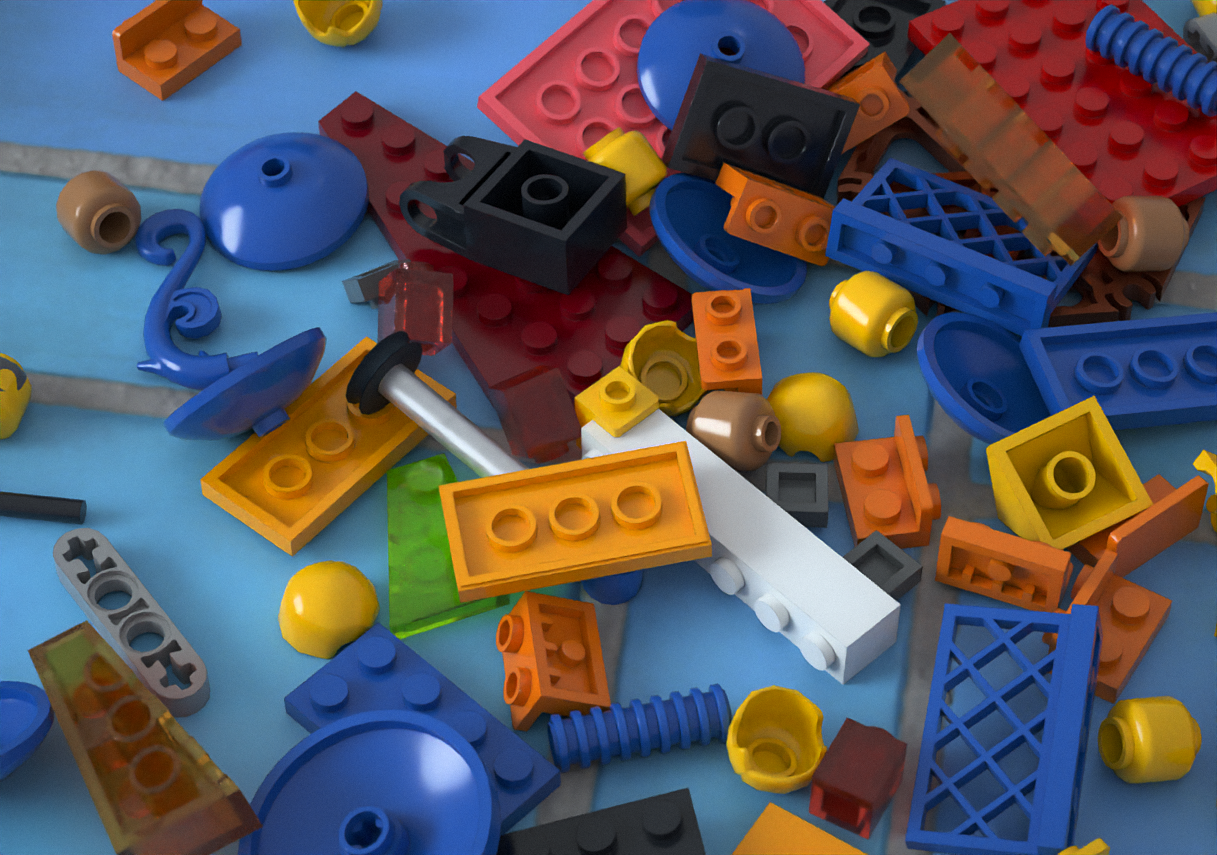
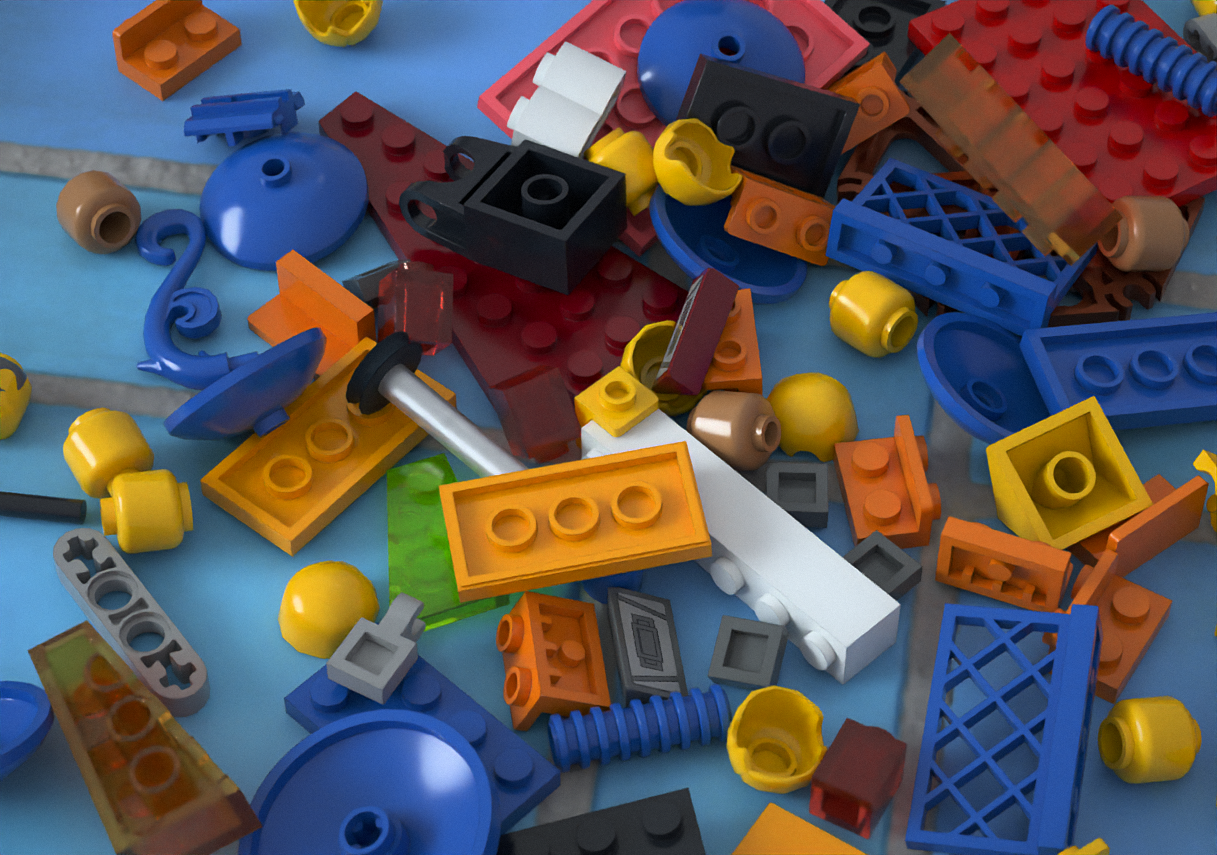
none -> yellow head [63,407,154,499]
none -> yellow head [99,469,193,554]
none -> blue piece [184,89,305,146]
none -> orange panel [247,250,377,380]
none -> light grey plate [326,592,426,705]
none -> white brick [507,41,627,159]
none -> slope [607,587,688,708]
none -> dark red slope [651,268,739,395]
none -> yellow hair [653,118,743,206]
none -> dark grey plate [708,615,789,690]

